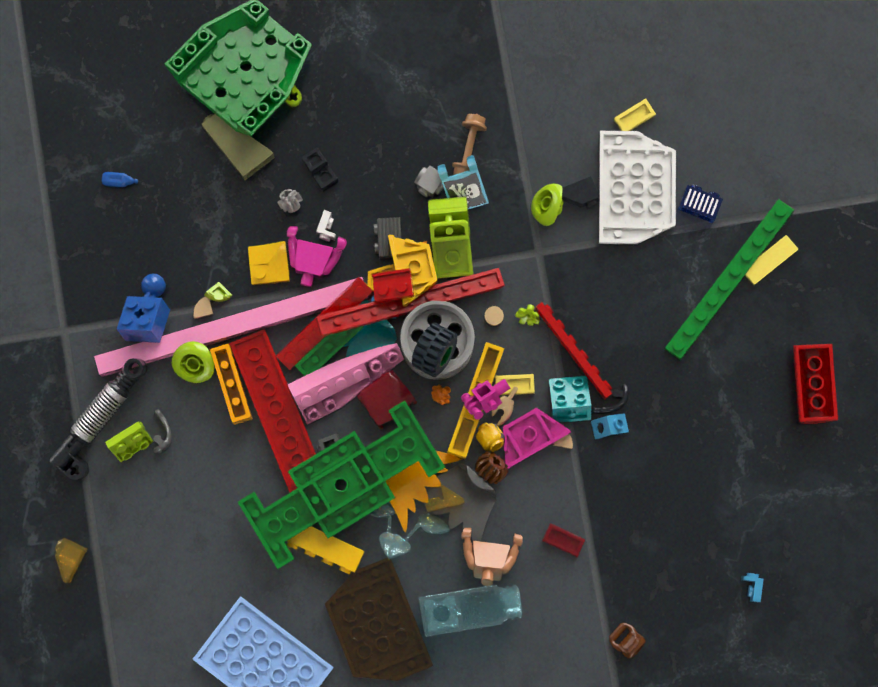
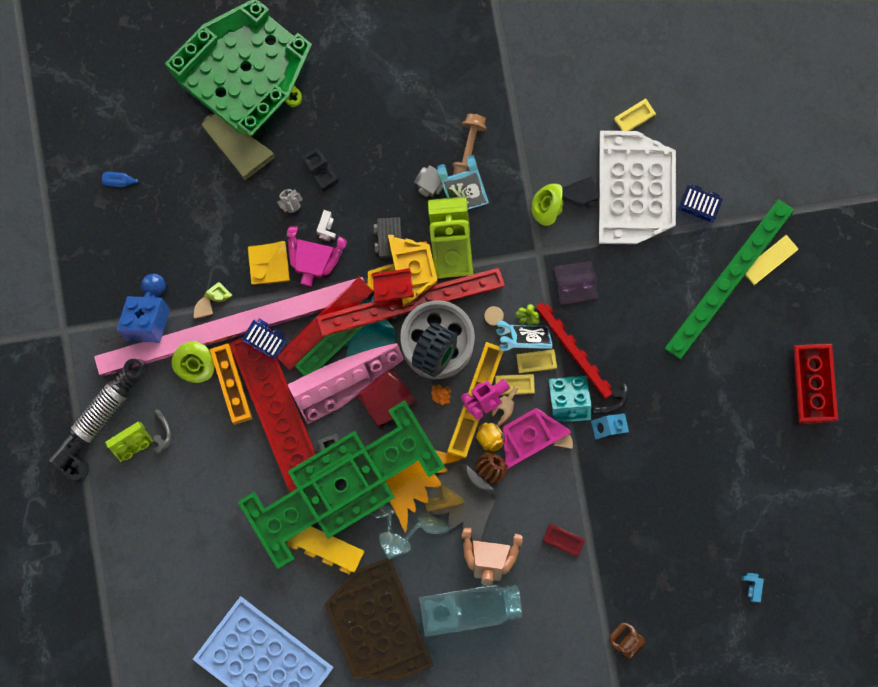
clear yellow slope [55,538,88,583] -> none
none -> clear blue brick [241,318,287,359]
none -> flag [496,321,552,351]
none -> light yellow tile [516,349,557,374]
none -> clear purple bracket [554,261,598,305]

